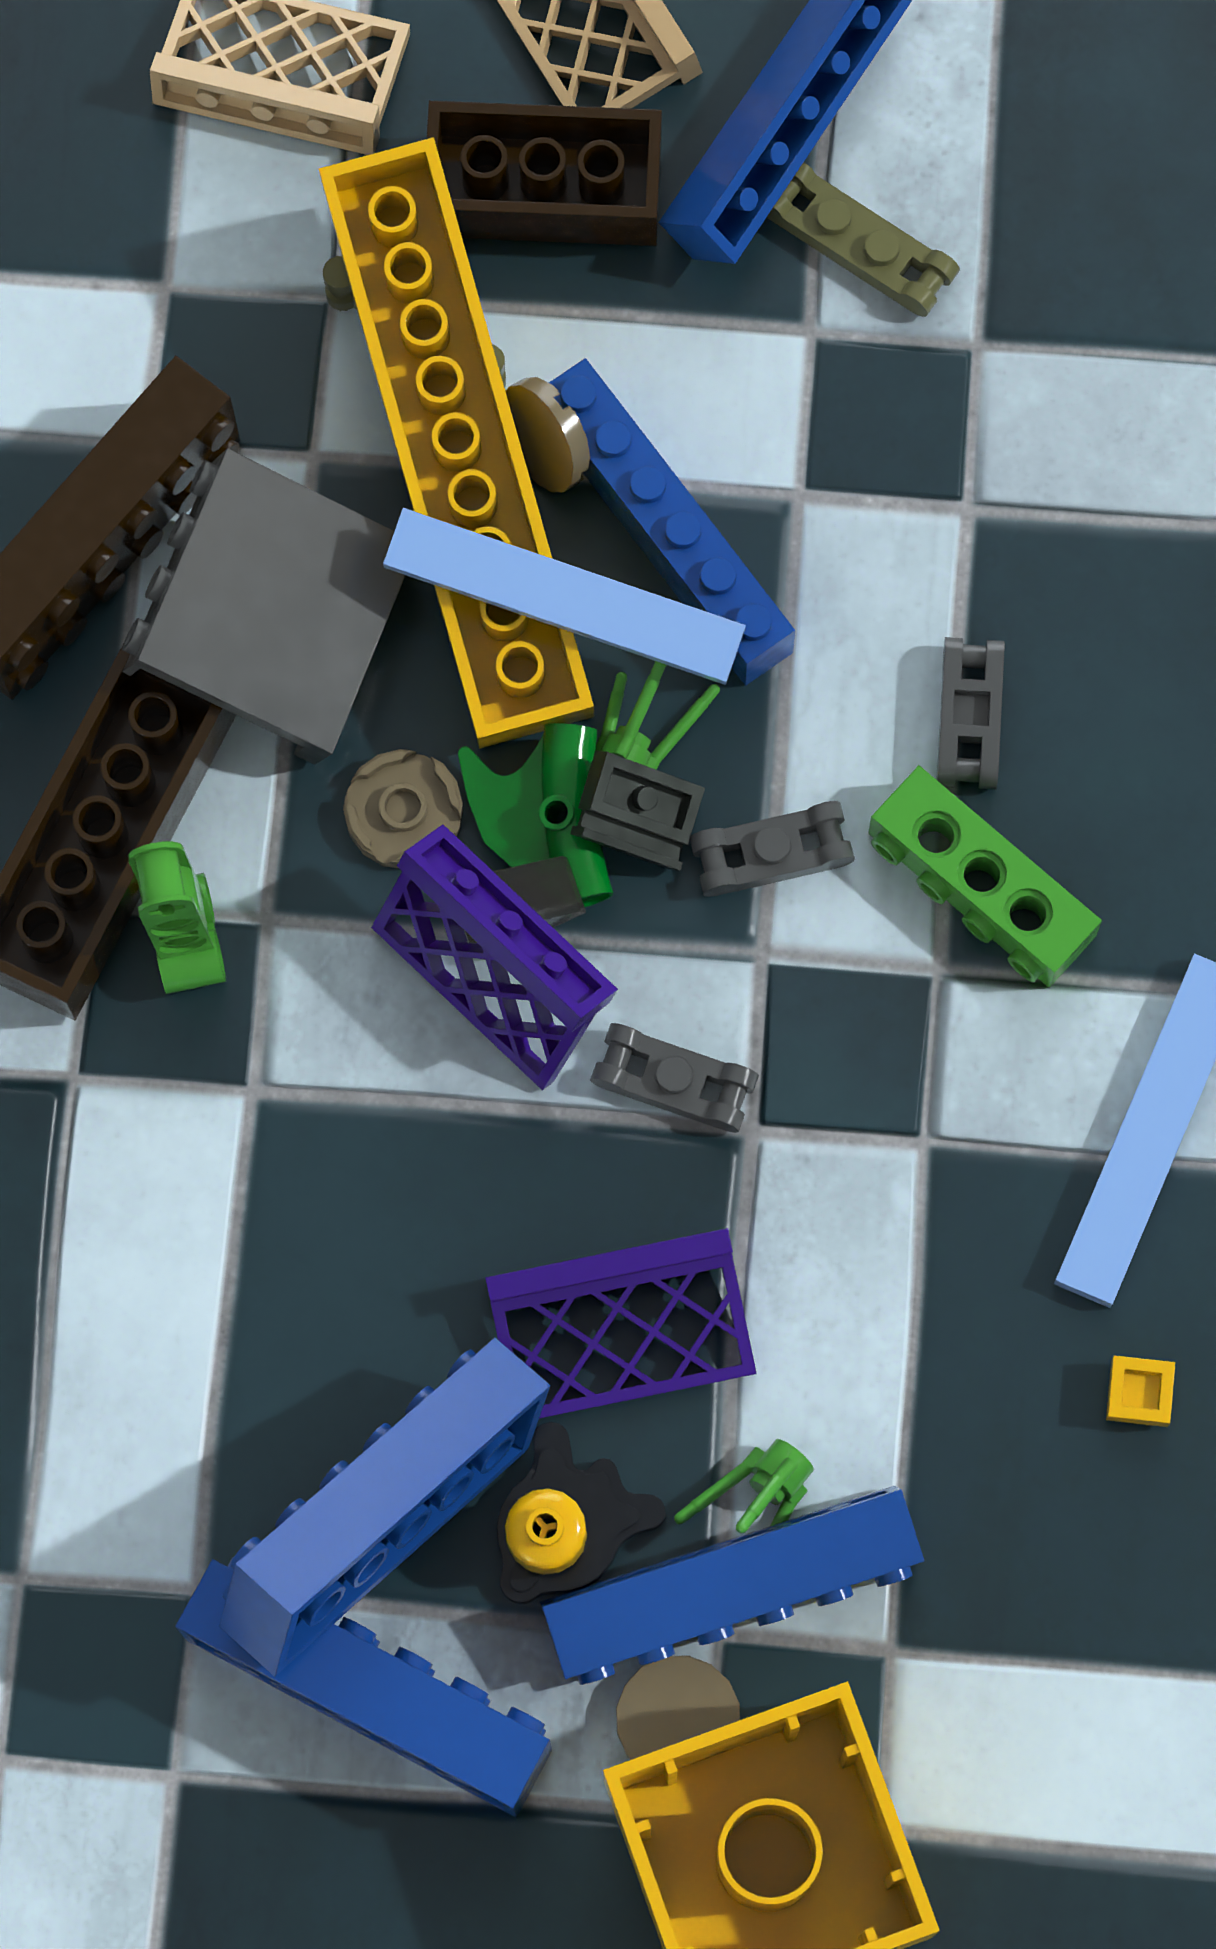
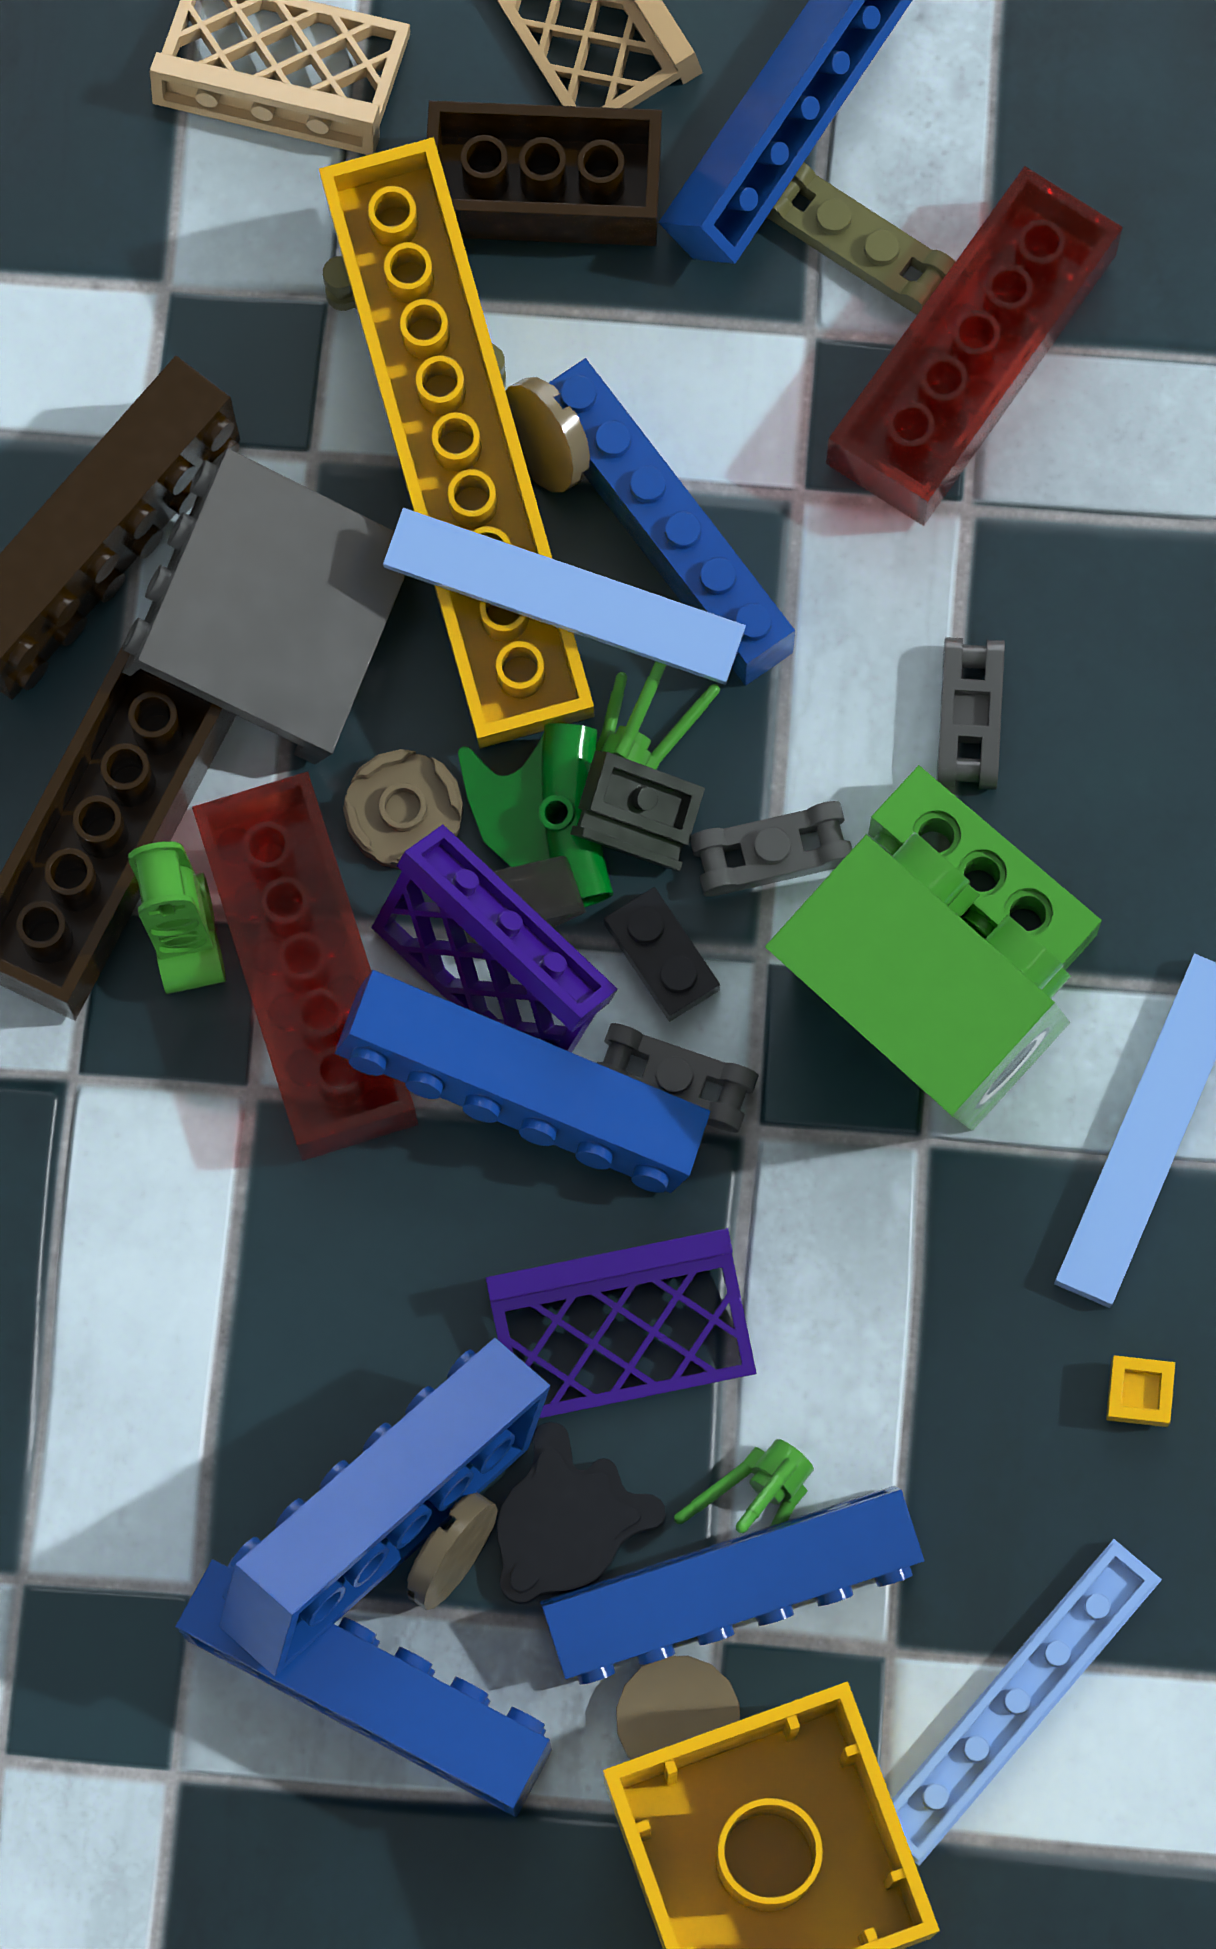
yellow head [505,1488,587,1575] -> none
none -> clear red brick [192,771,418,1161]
none -> blue brick [334,970,711,1193]
none -> dark tan tile [407,1493,498,1610]
none -> black plate [604,887,720,1022]
none -> bright green brick [765,832,1071,1131]
none -> clear red brick [826,166,1123,526]
none -> light blue tile [892,1539,1162,1867]

